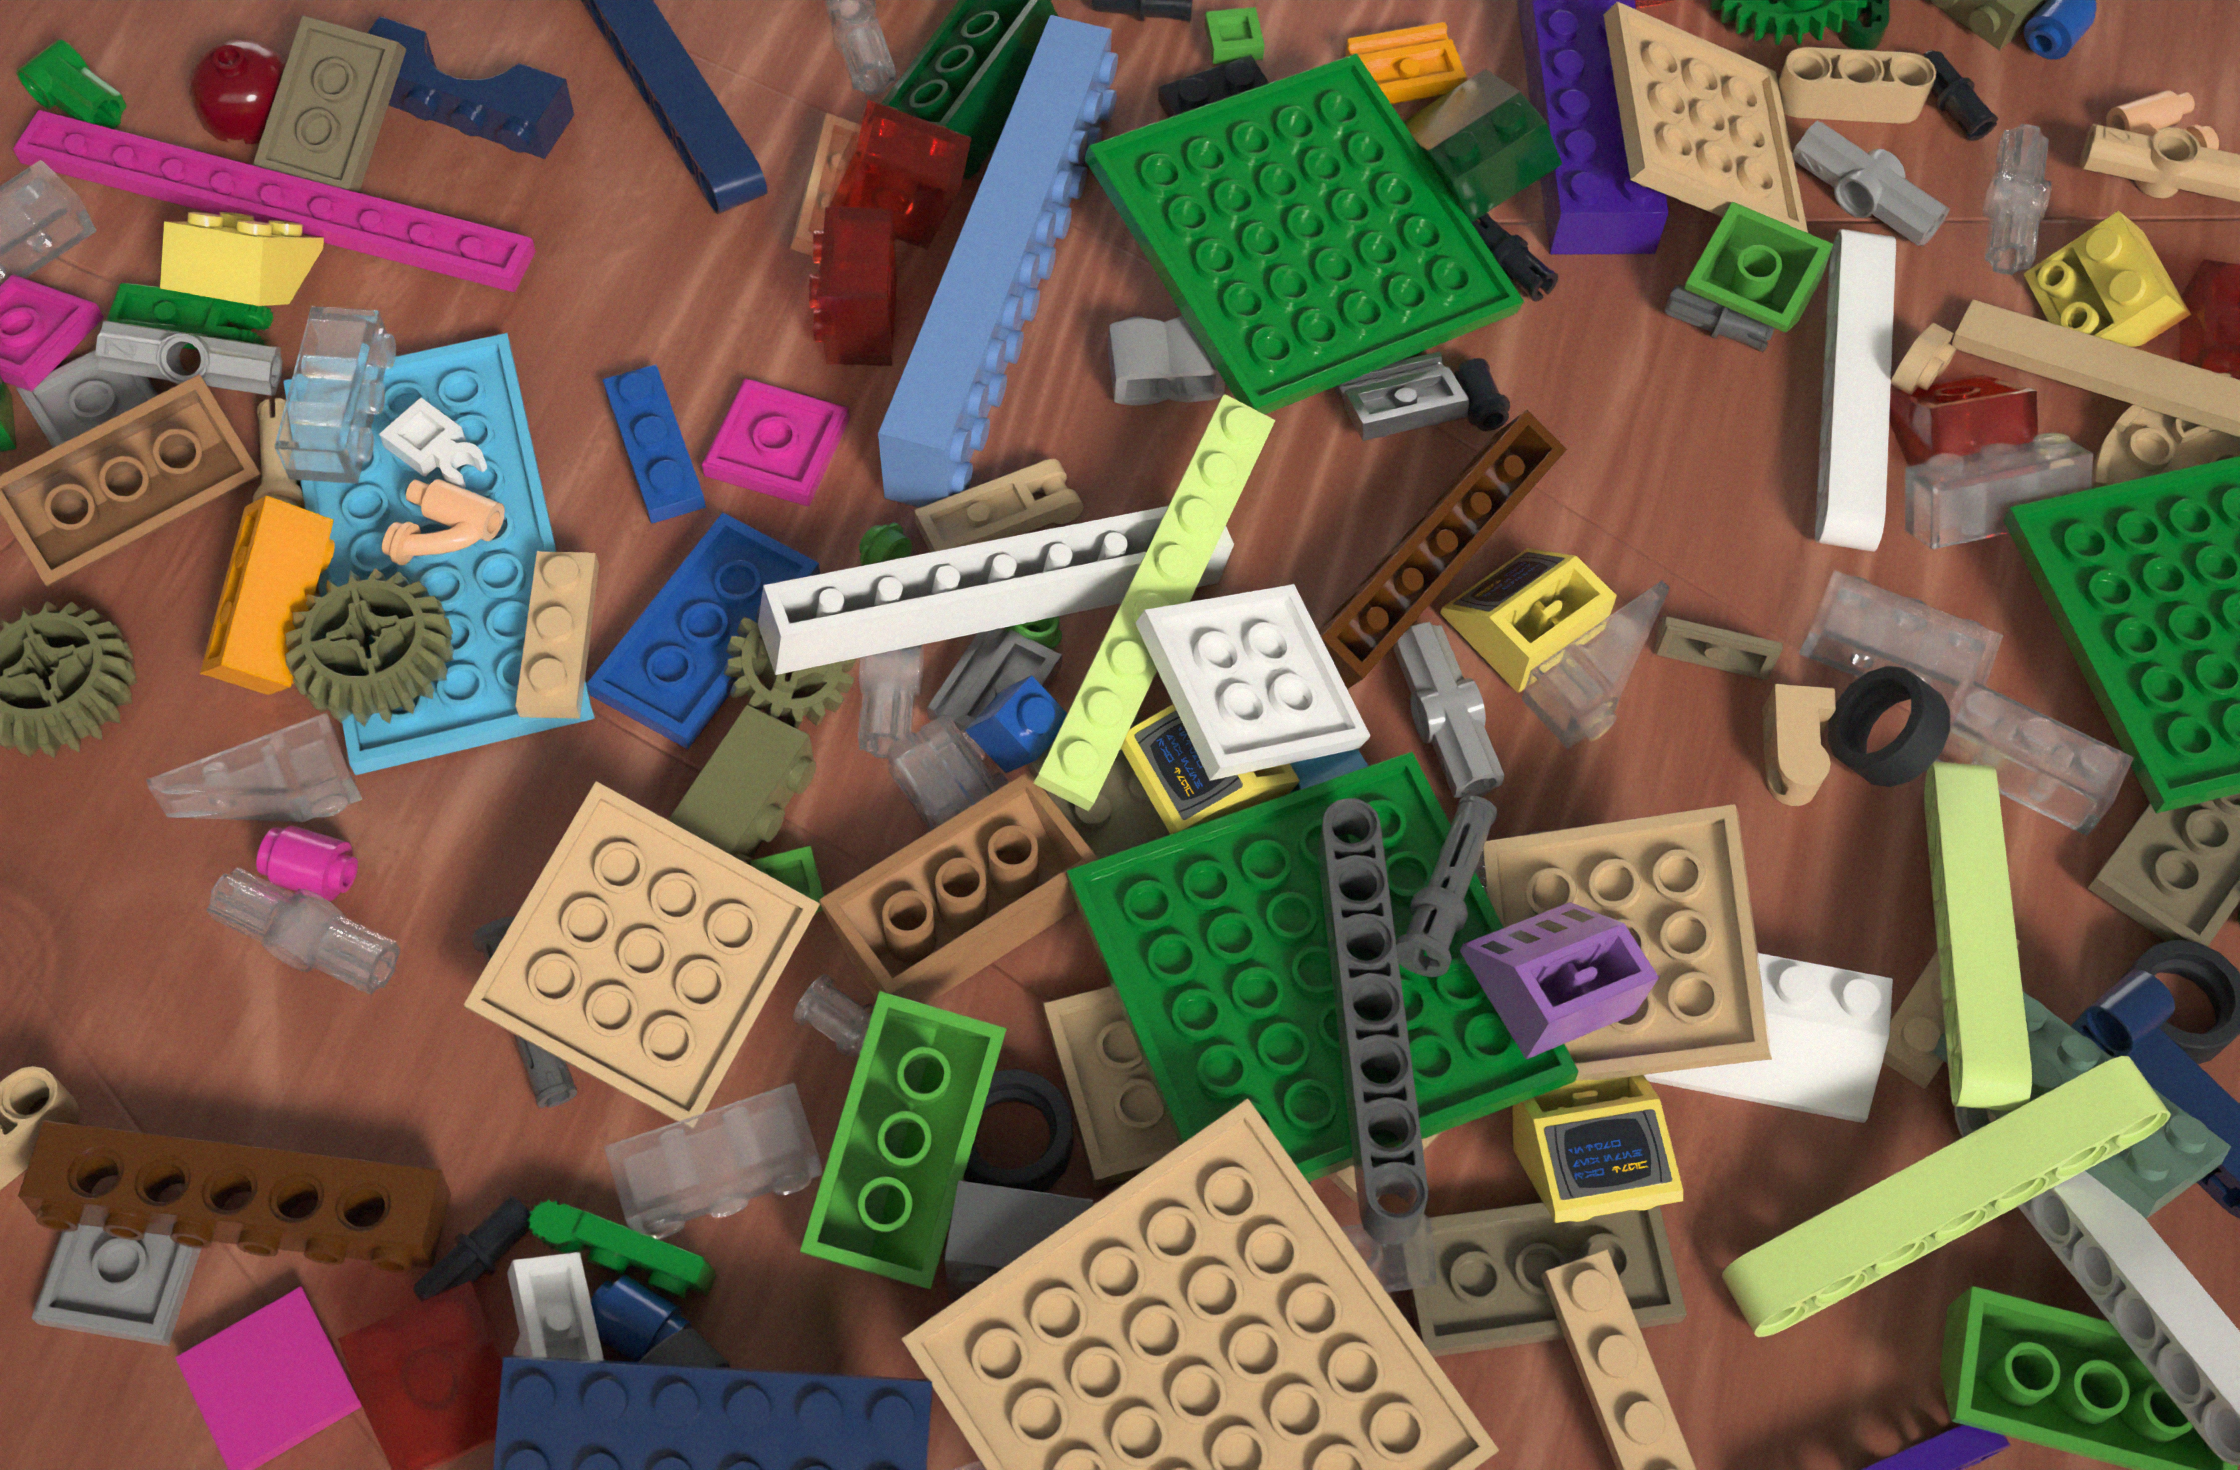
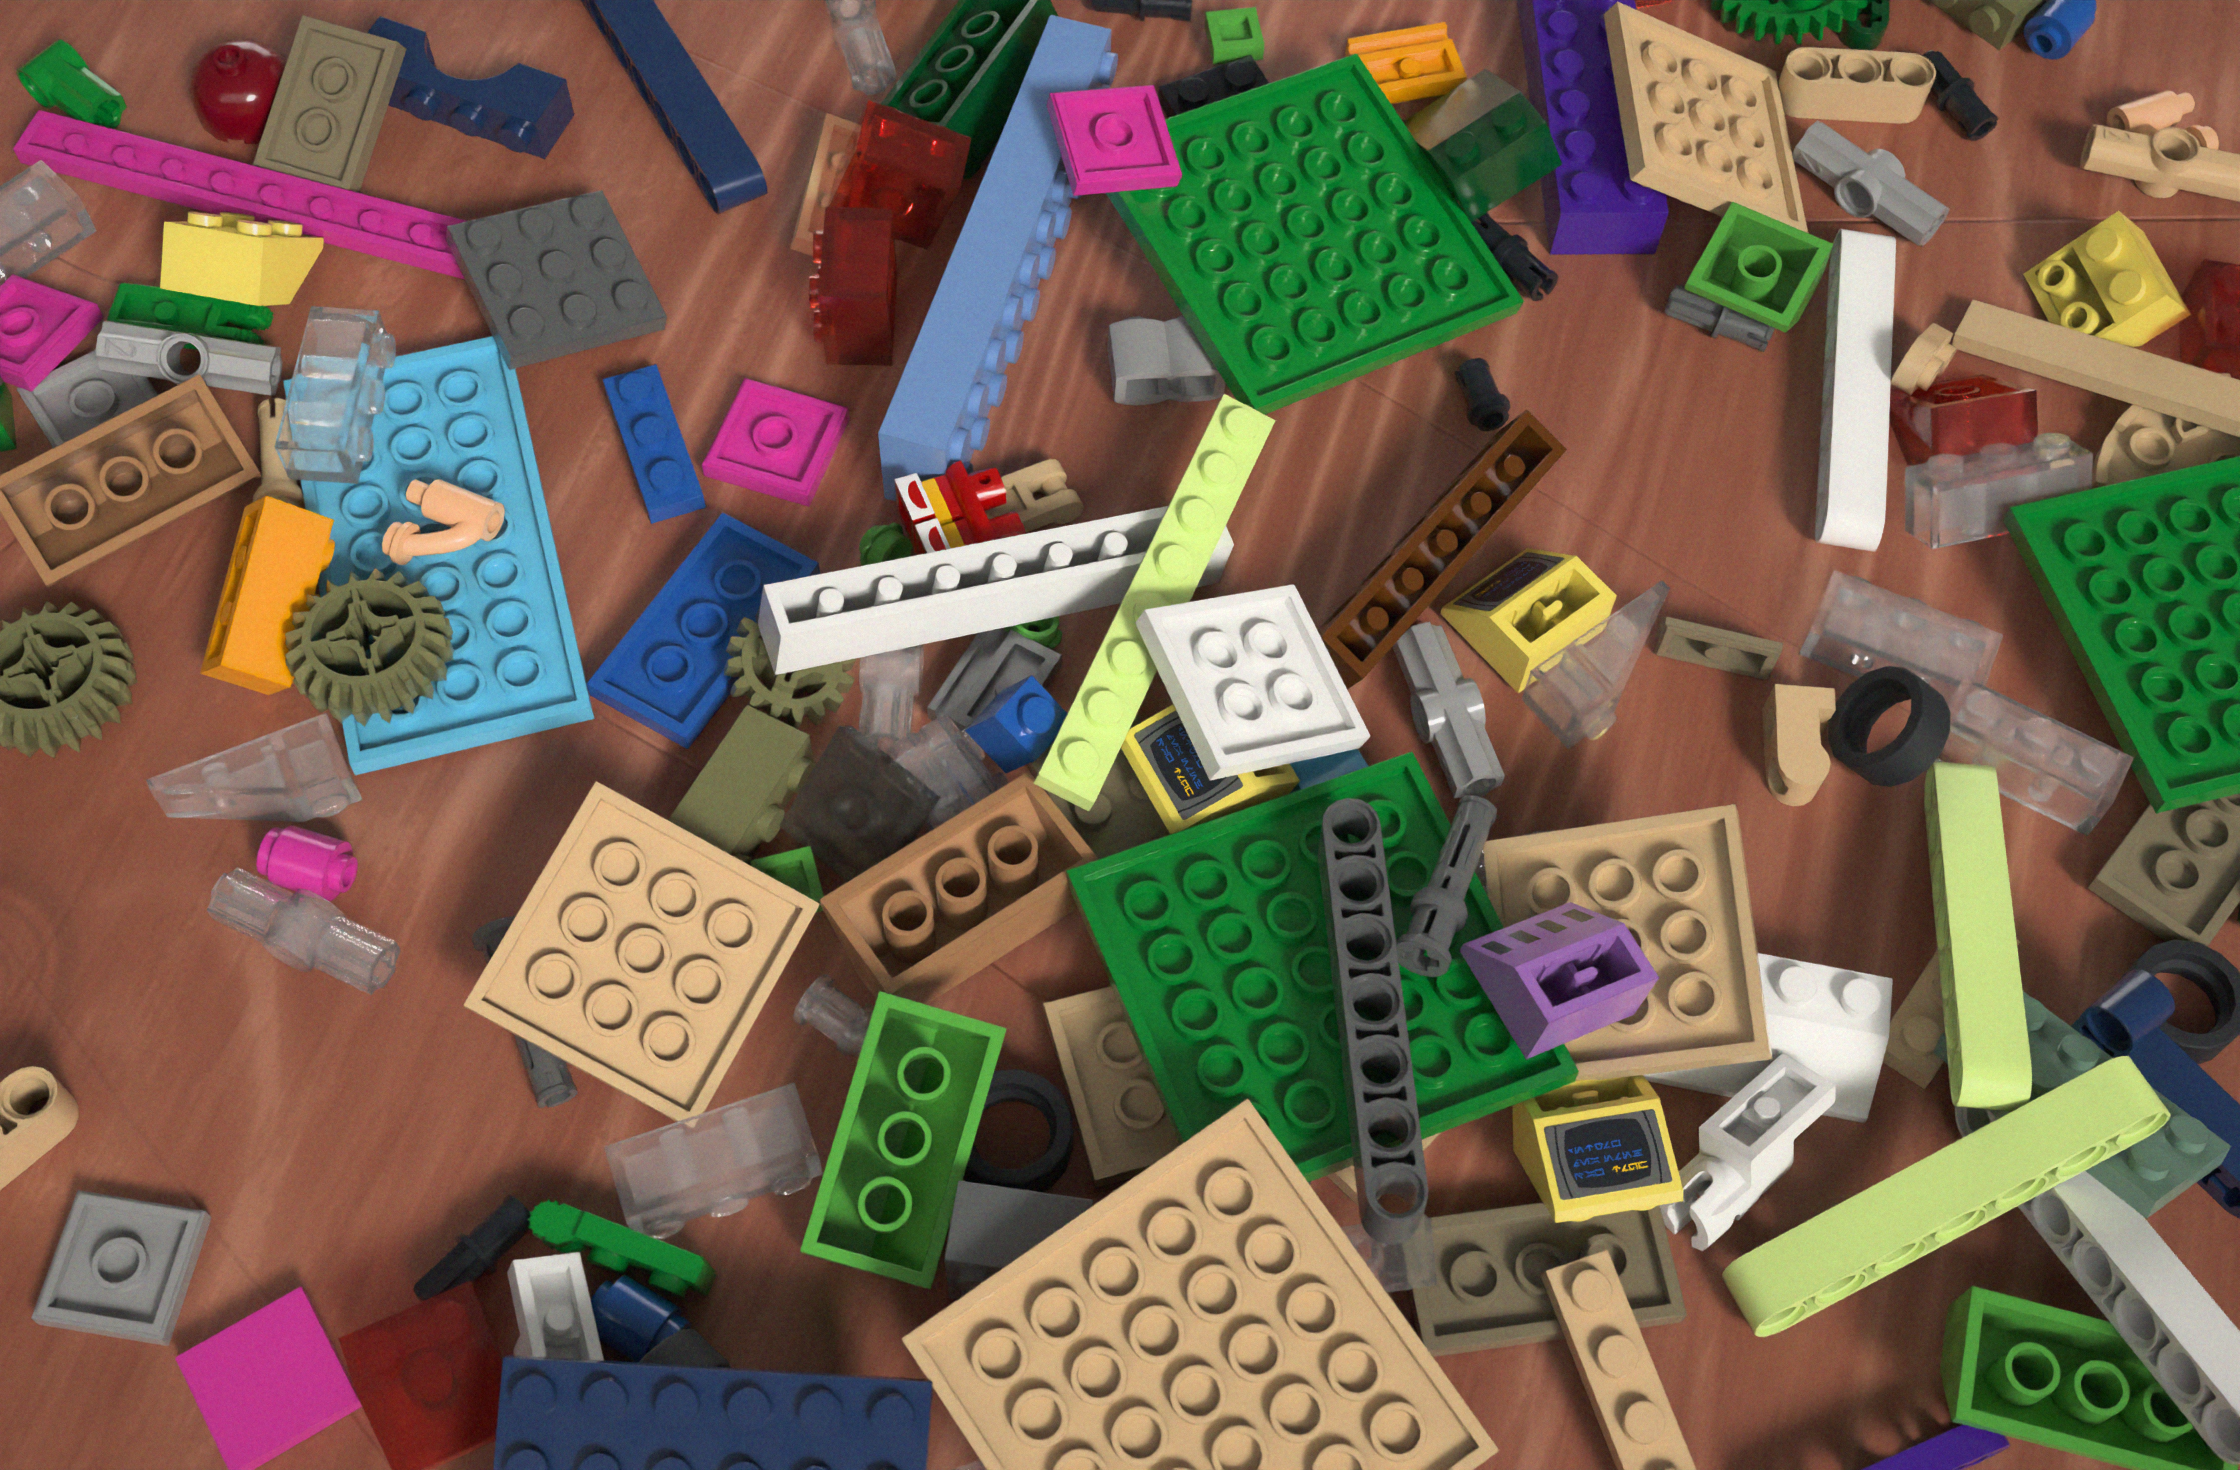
reddish brown brick [18,1120,451,1273] -> none
white plate [379,398,487,489] -> none
tan plate [515,551,599,719] -> none
flat silver plate [1336,352,1469,441] -> none
clear piece [1983,124,2051,275] -> none
none -> dark grey plate [446,190,667,370]
none -> clear smoke plate [780,726,941,882]
none -> red hips [894,460,1026,555]
none -> dark pink tile [1046,85,1182,196]
none -> white plate [1660,1053,1836,1251]

